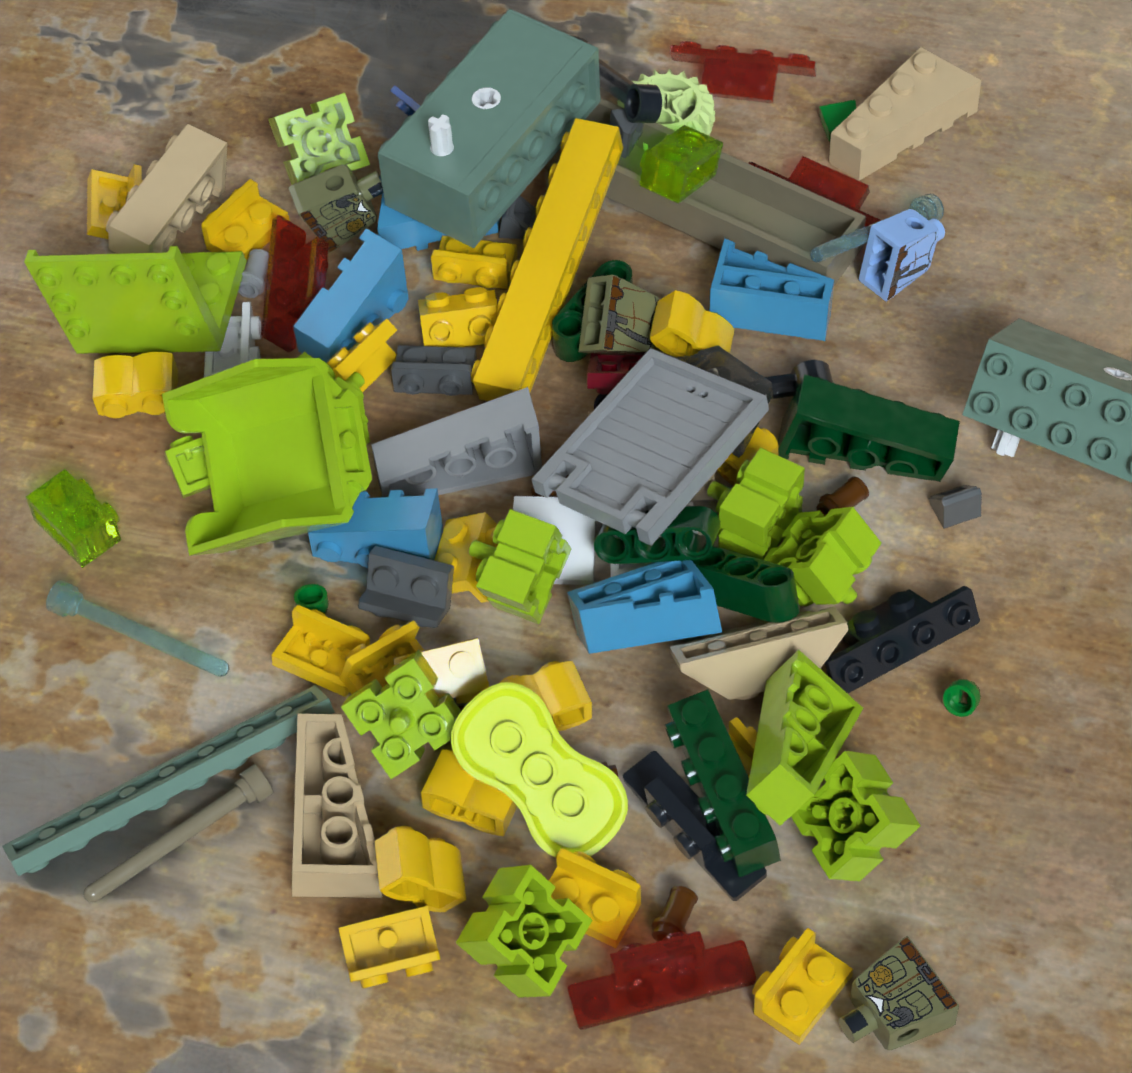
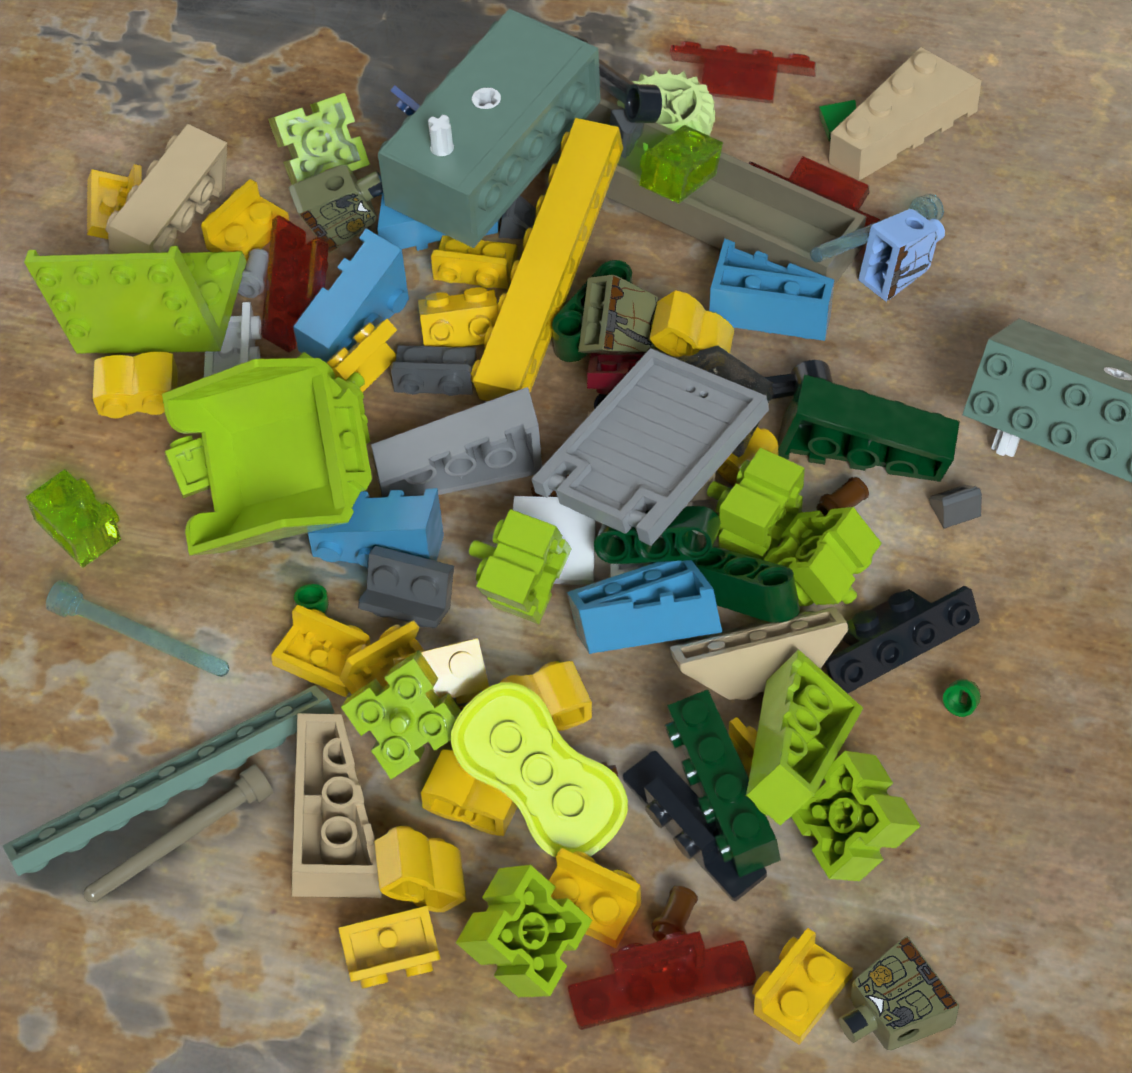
yellow bracket [434,512,498,603] -> none

